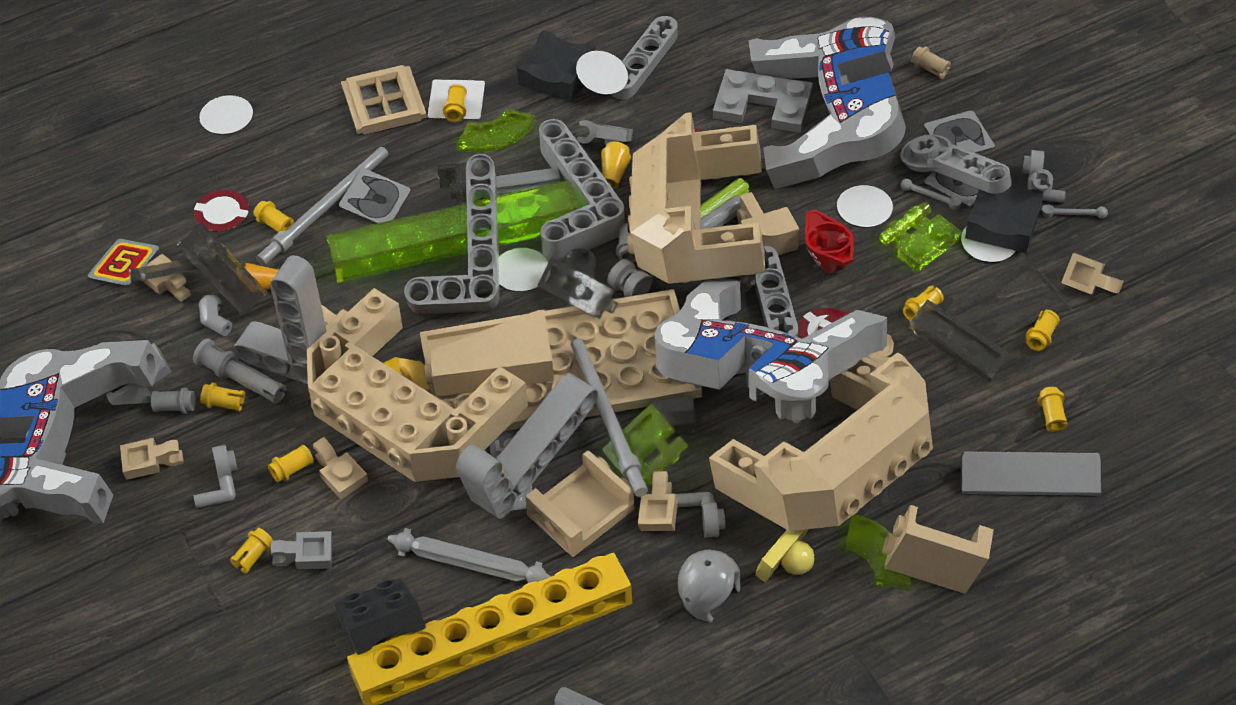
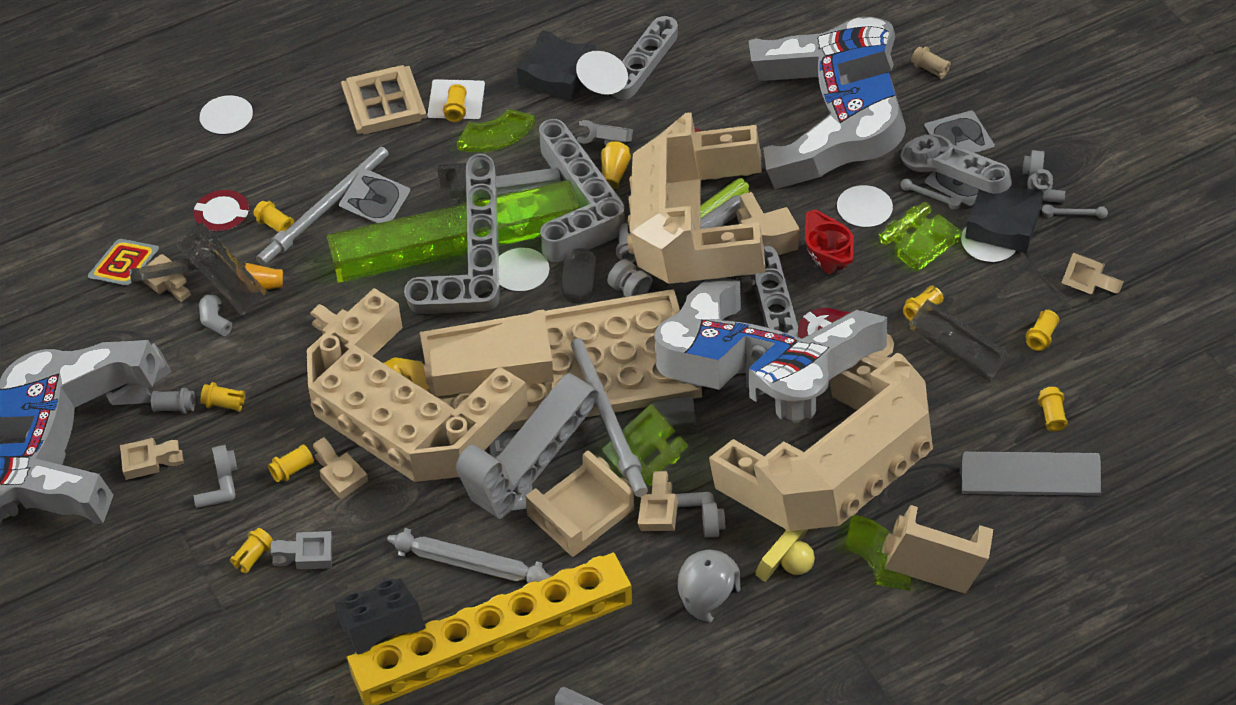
light grey pin [193,339,287,404] -> none
light grey beam [233,255,327,384] -> none
clear smoke hinge [537,257,618,319] -> none
light grey plate [713,69,813,133] -> none

